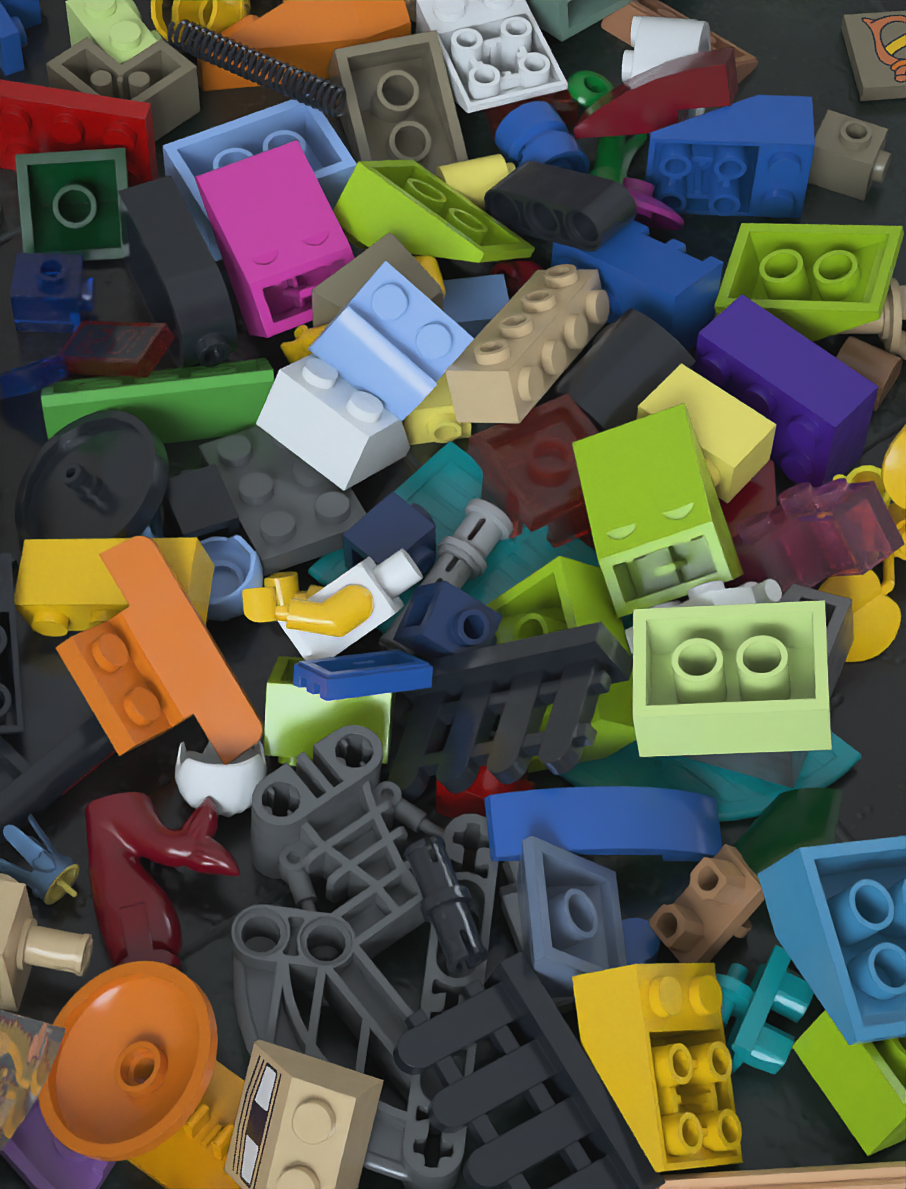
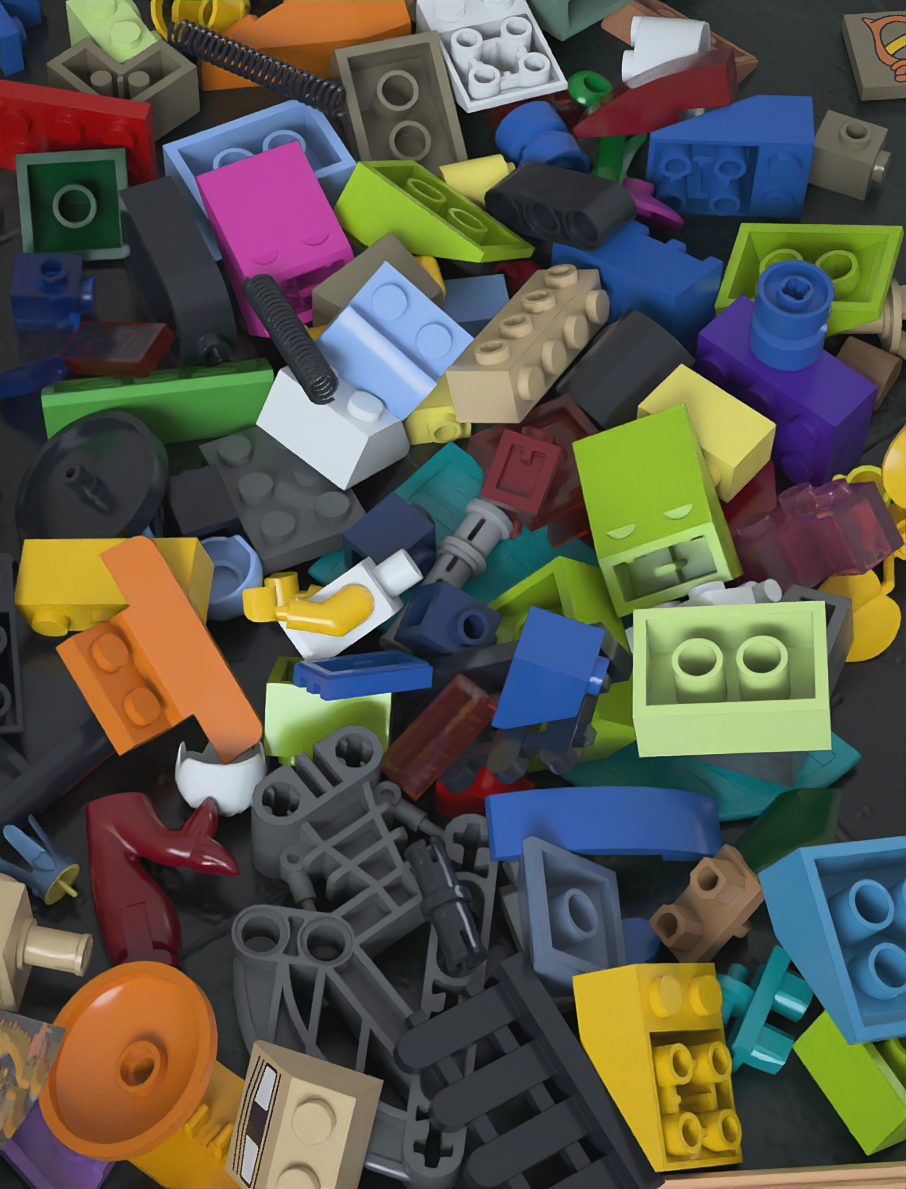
none -> black piece [242,274,339,405]
none -> clear red tile [381,673,498,801]
none -> dark red bracket [480,427,565,520]
none -> blue slope [492,605,610,729]
none -> blue wheel [748,260,834,371]

